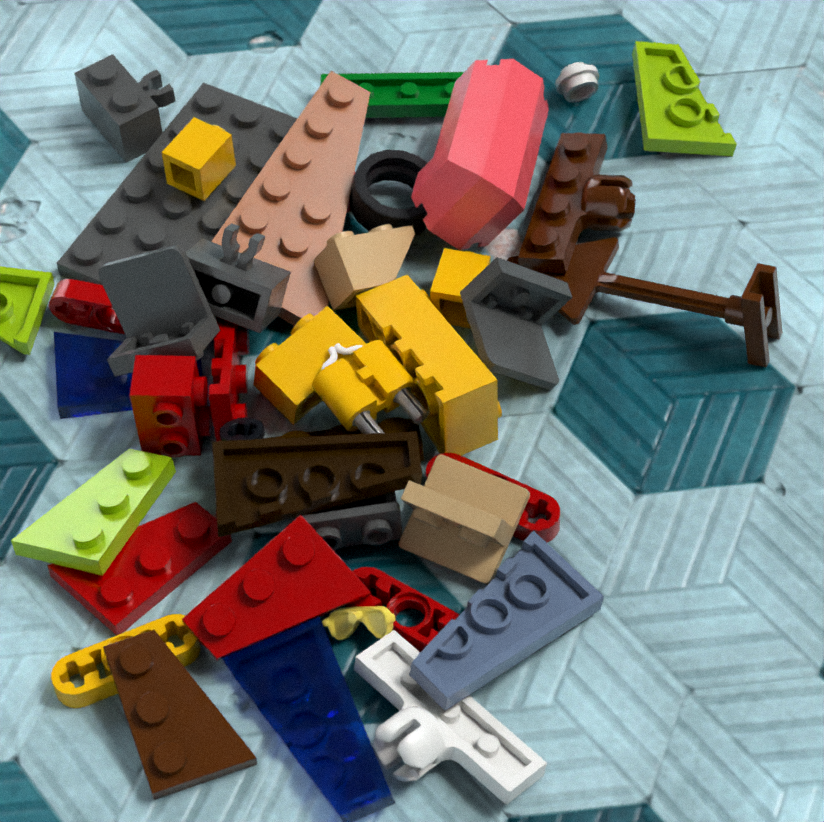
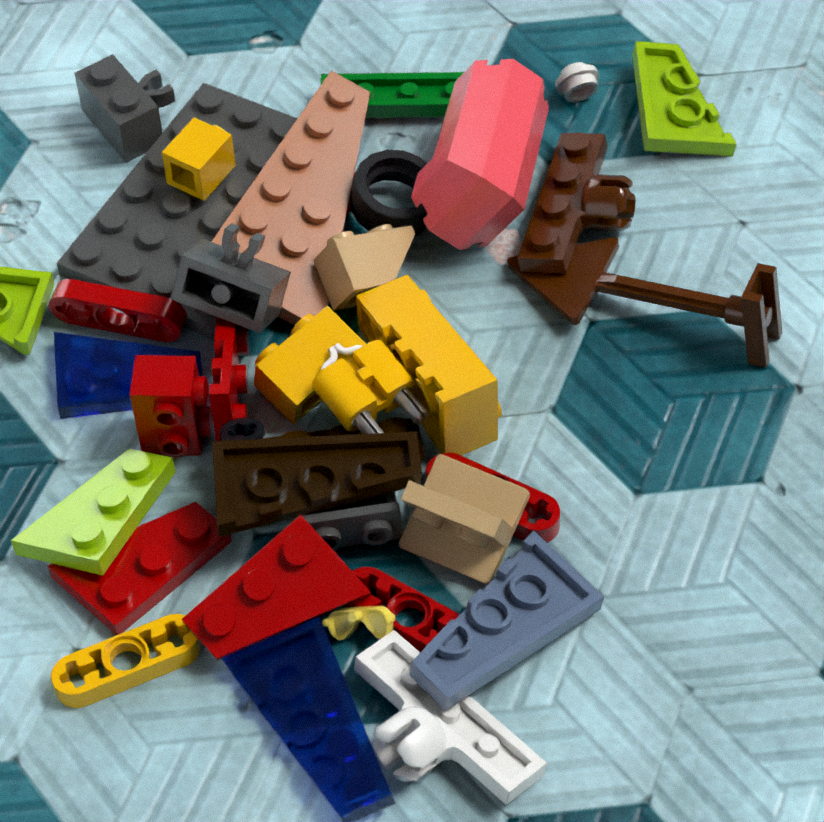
dark grey bracket [98,245,220,377] -> none
reddish brown wing [103,630,257,800] -> none
yellow brick [430,248,491,328] -> none
dark grey bracket [460,257,572,390] -> none

